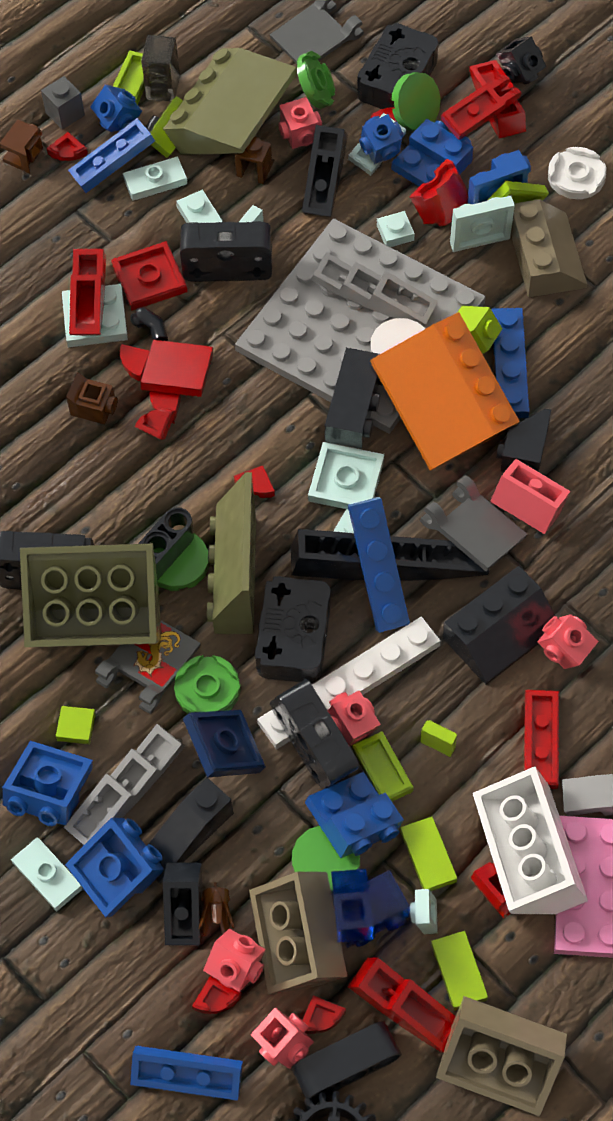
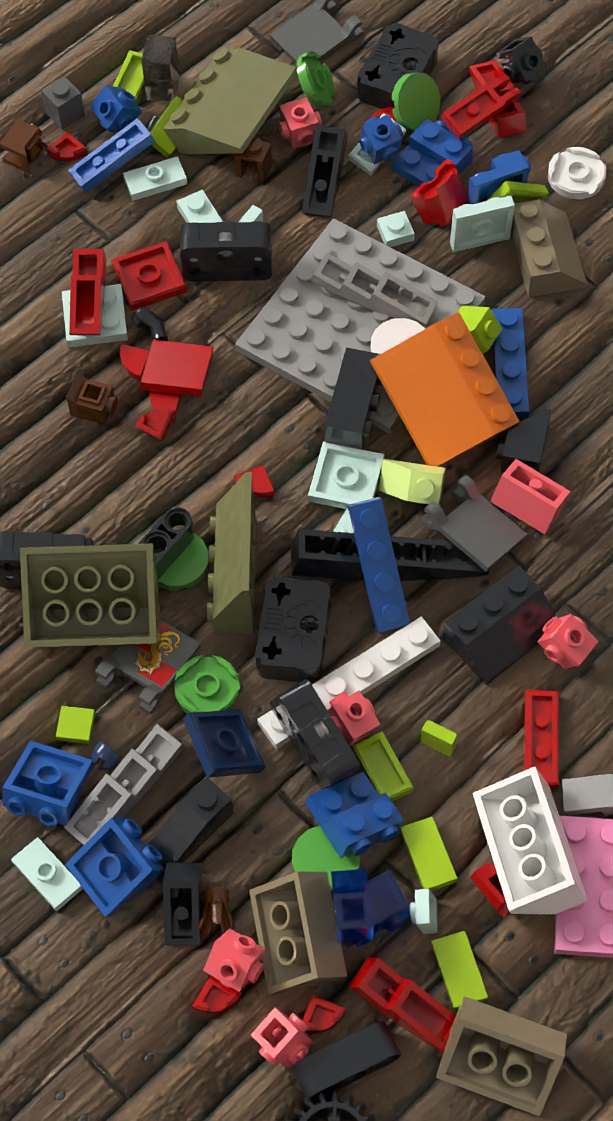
blue plate [130,1046,243,1101] -> none
none -> dark blue hinge [91,741,121,771]
none -> yellowish green slope [379,459,446,504]

